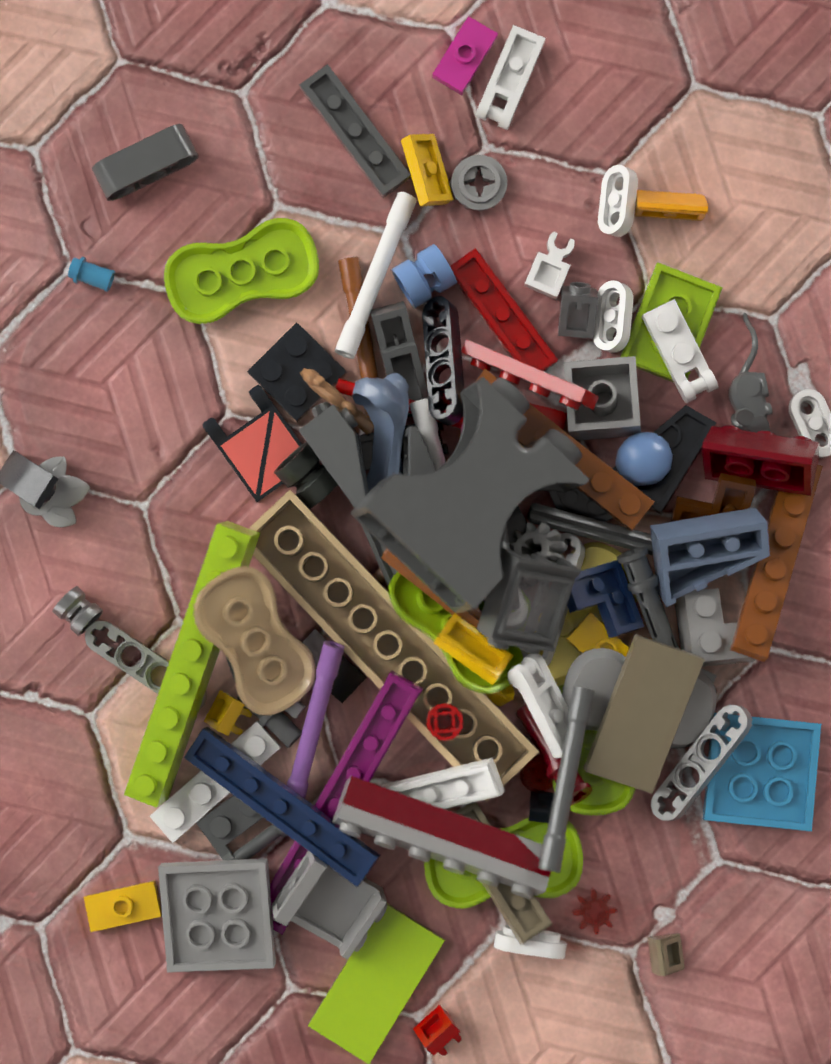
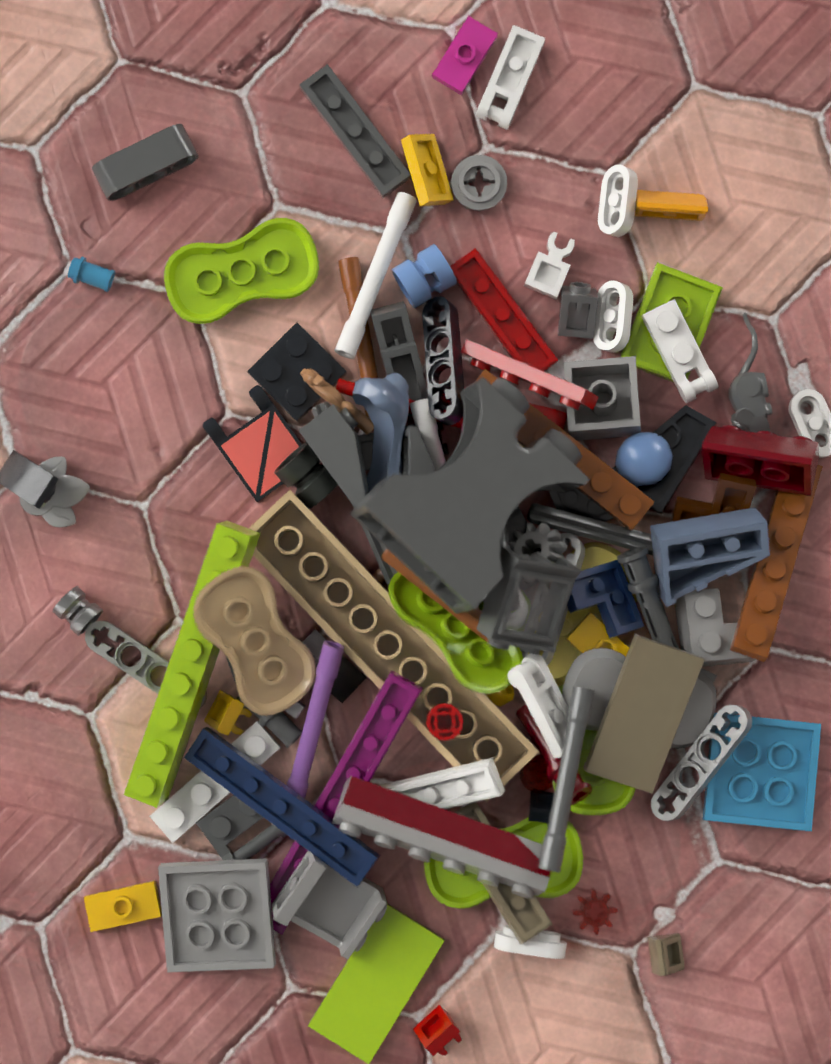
yellow tile [433,613,514,686] -> none

